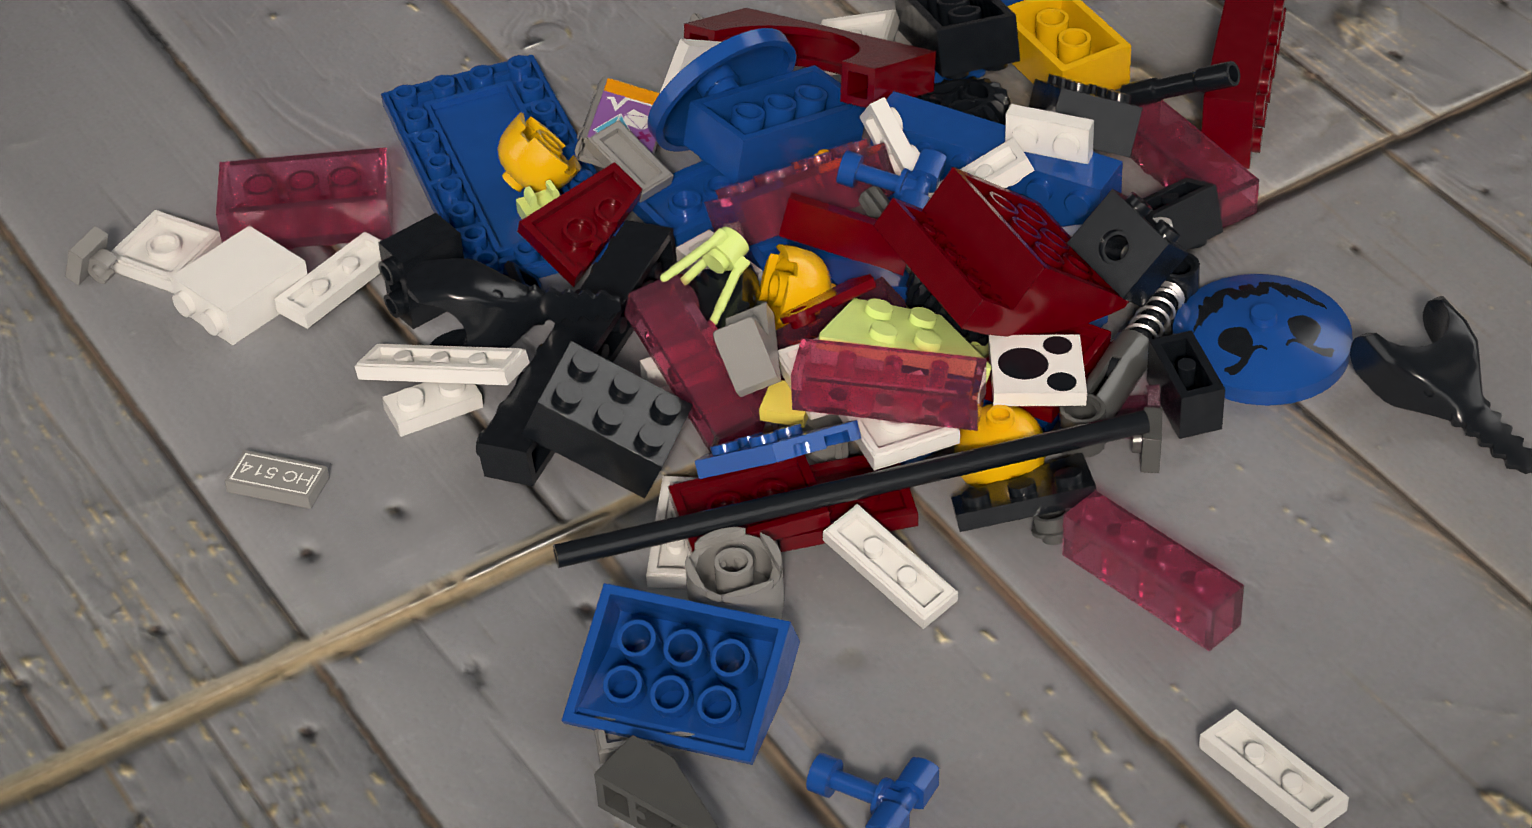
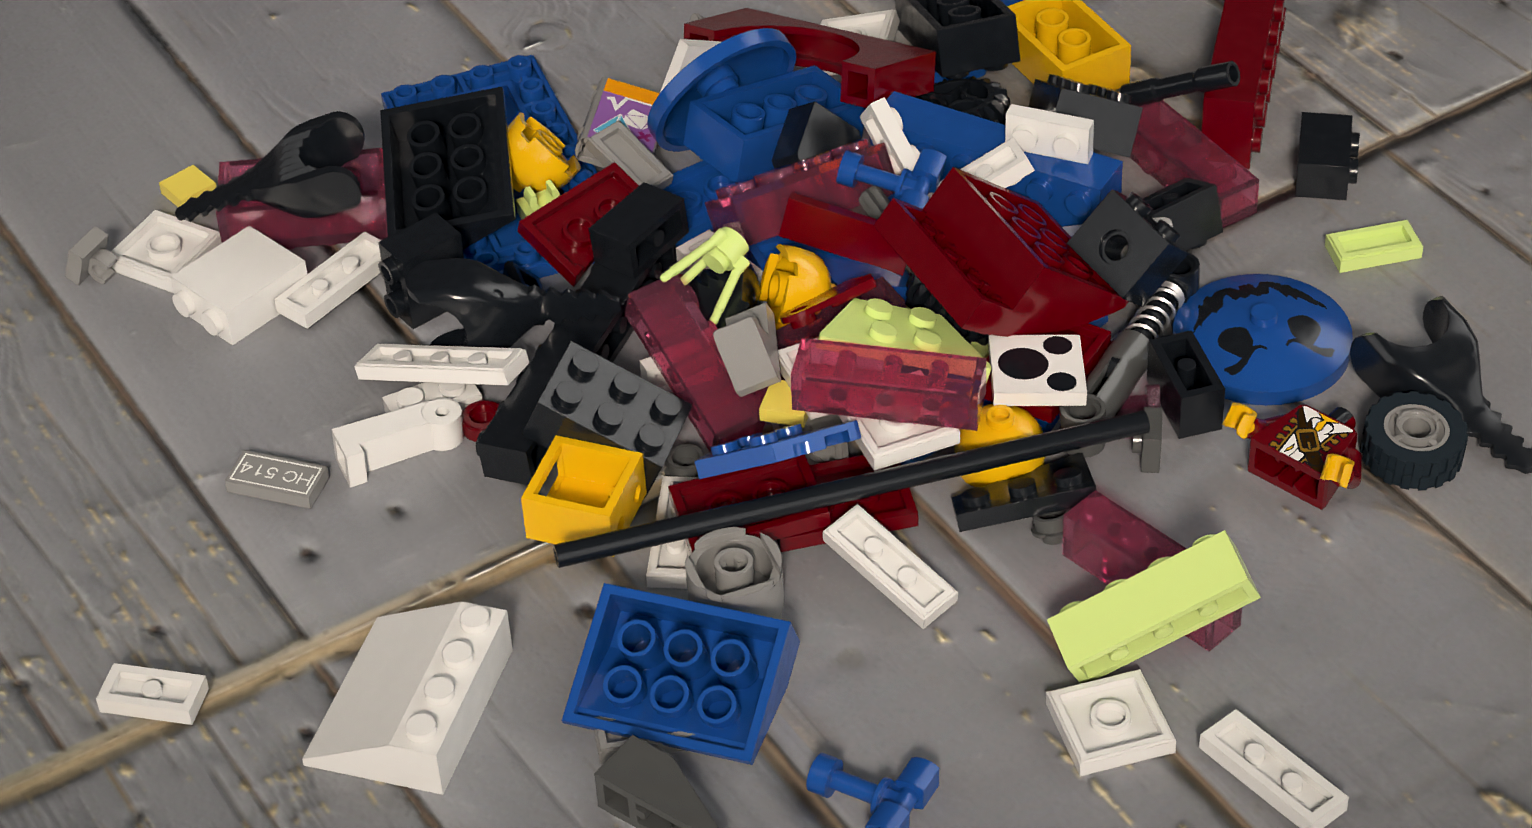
none -> white plate [96,663,209,725]
none -> light yellow tile [159,165,217,207]
none -> black animal [175,111,365,222]
none -> white slope [302,601,513,795]
none -> white leg [332,399,464,488]
none -> black slope [380,87,516,249]
none -> dark red tile [462,400,499,442]
none -> yellow piece [521,435,647,557]
none -> black brick [589,182,689,279]
none -> dark grey plate [664,444,704,477]
none -> black slope [772,101,862,169]
none -> white tile [1046,669,1176,777]
none -> yellowish green brick [1047,530,1261,684]
none -> torso [1222,402,1362,510]
none -> black brick [1295,112,1360,200]
none -> yellowish green tile [1325,220,1423,273]
none -> black wheel [1360,391,1469,491]

